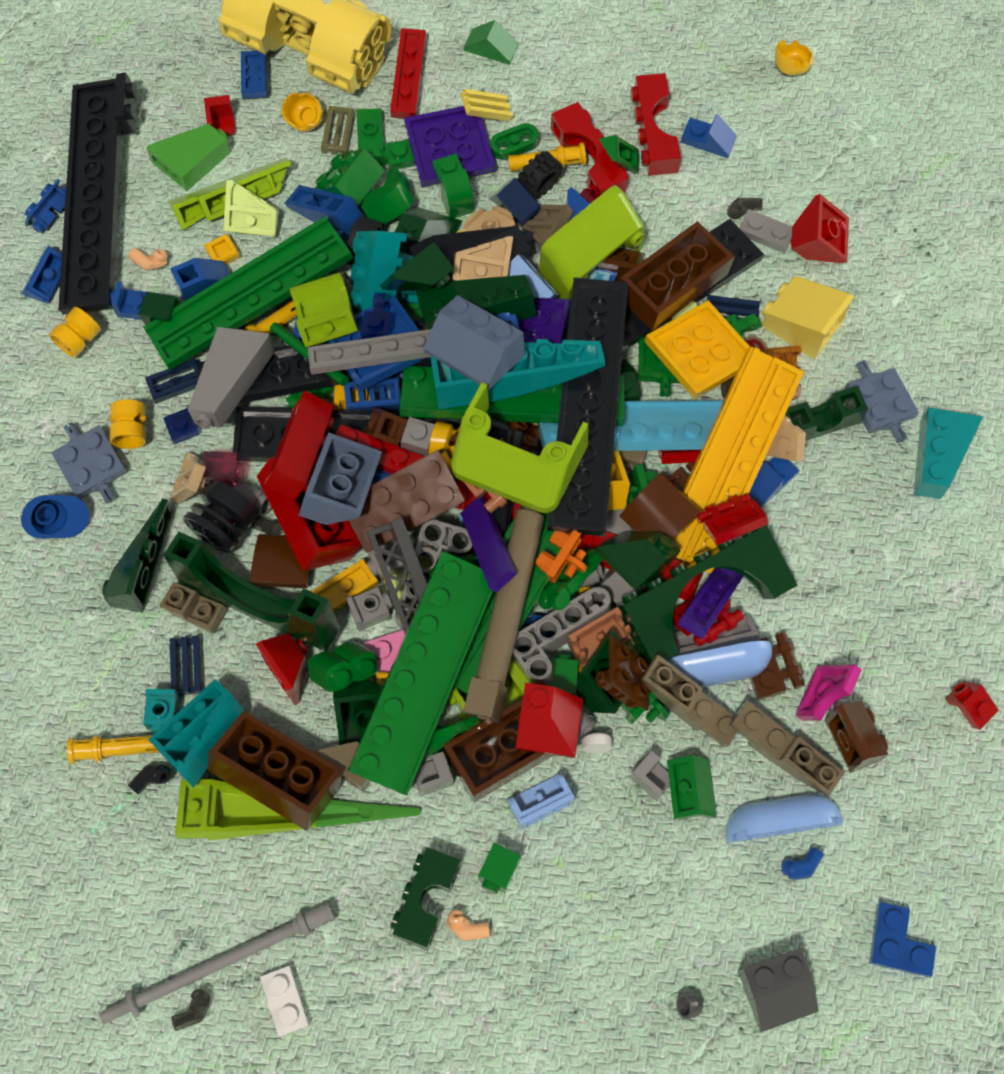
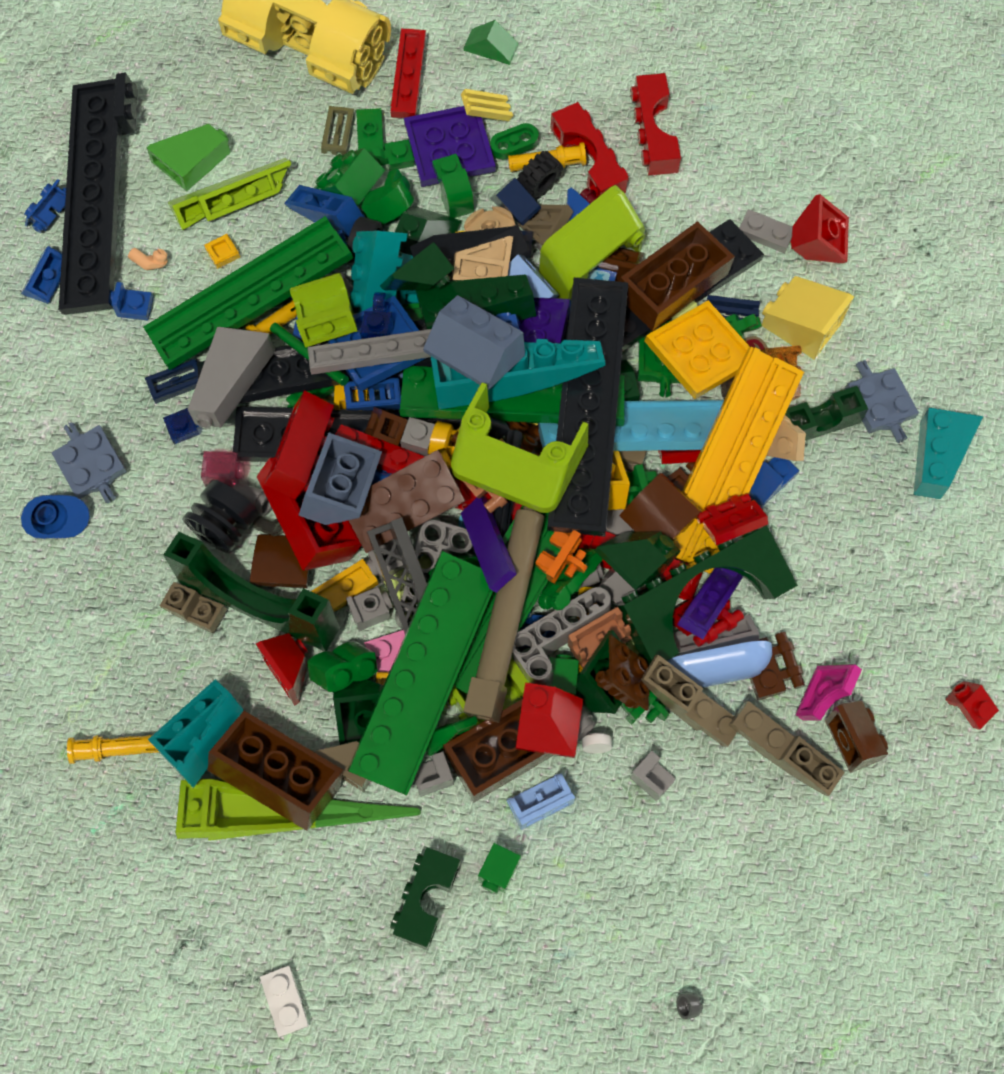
yellow wheel [49,307,101,358] -> none
light grey bar [99,902,335,1024] -> none
dark green wedge [102,499,173,613] -> none
yellow wheel [109,399,146,449] -> none
black arm [128,764,172,795] -> none
dark green panel [138,292,180,325] -> none
teal brick [143,689,180,734] -> none
tan wing [169,452,206,504] -> none
dark blue tile [169,635,202,696] -> none
blue slope [170,258,230,302] -> none
clear smoke arm [171,989,211,1031] -> none
red panel [204,95,236,136] -> none
yellowish green wing [223,179,278,237] -> none
blue plate [241,51,268,99] -> none
yellow hair [281,92,323,132] -> none
light nougat arm [447,910,490,941] -> none
green slope [600,135,639,174] -> none
green panel [667,755,717,820] -> none
blue slope [681,114,737,158] -> none
light blue brick [725,794,844,843] -> none
clear smoke arm [727,197,763,219] -> none
dark grey slope [738,948,819,1033] -> none
yellow hair [775,40,813,76] -> none
blue arm [781,847,824,880] -> none
blue plate [869,902,936,978] -> none

